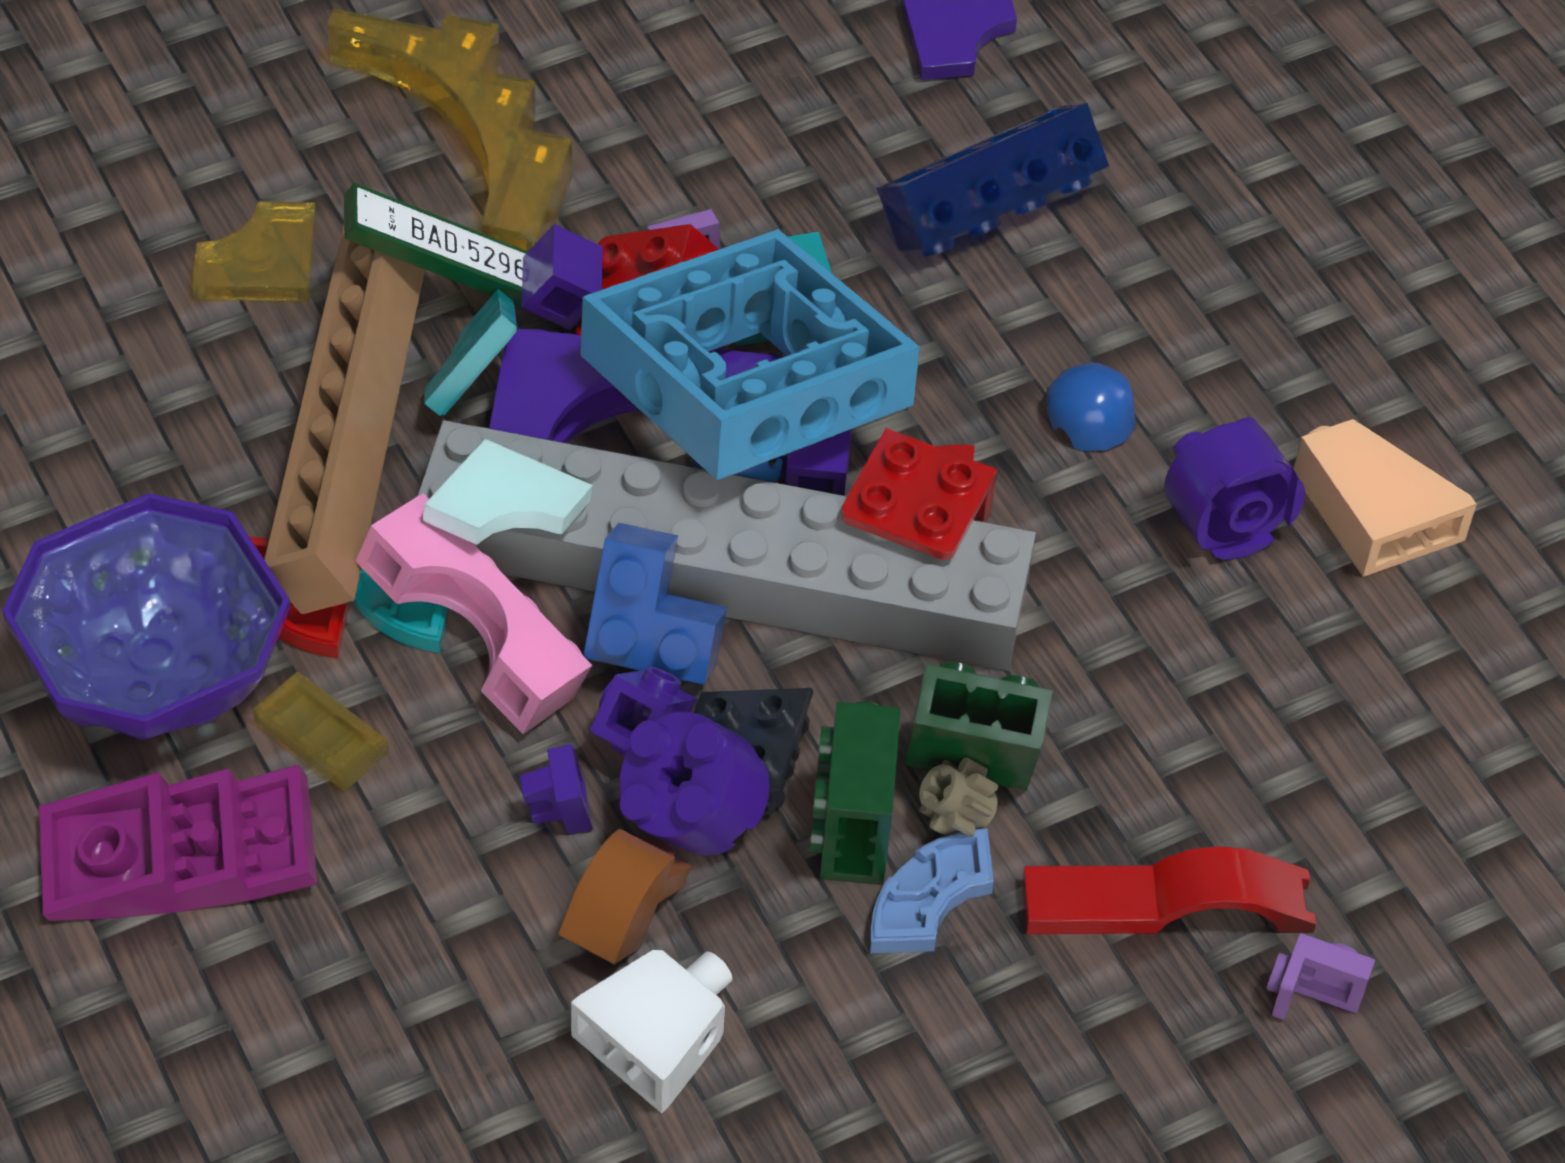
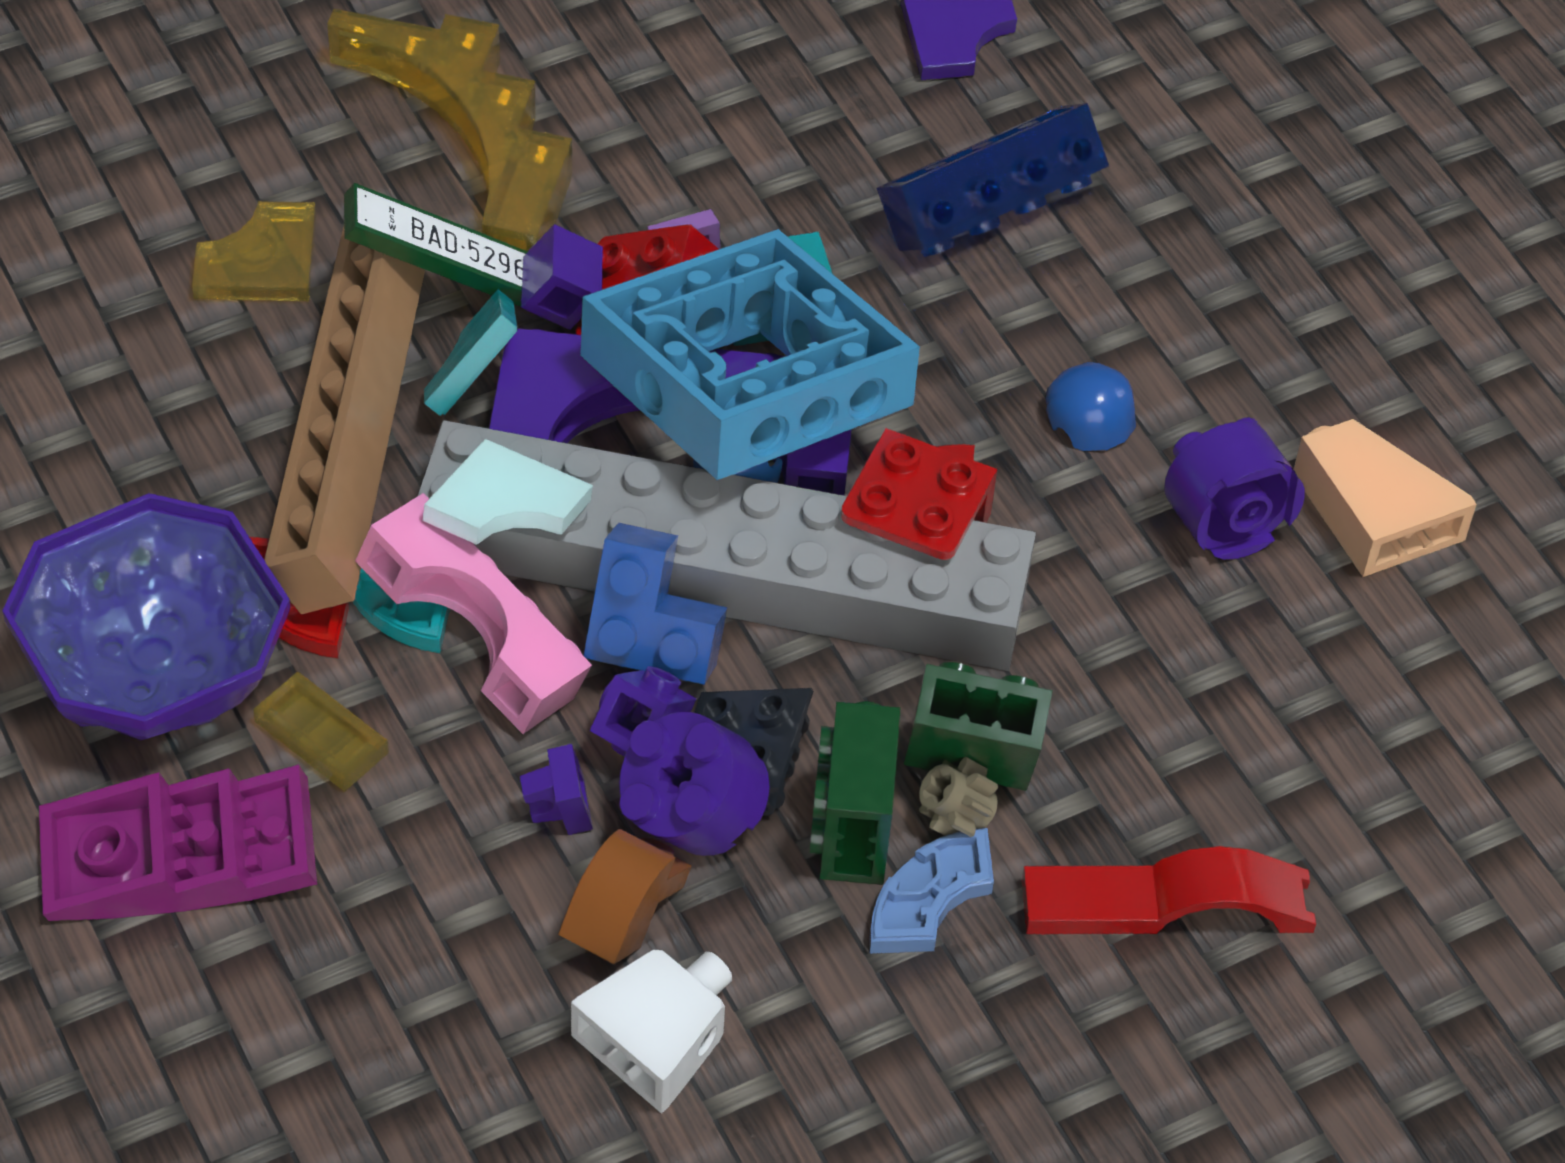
medium lavender bracket [1267,933,1375,1020] -> none

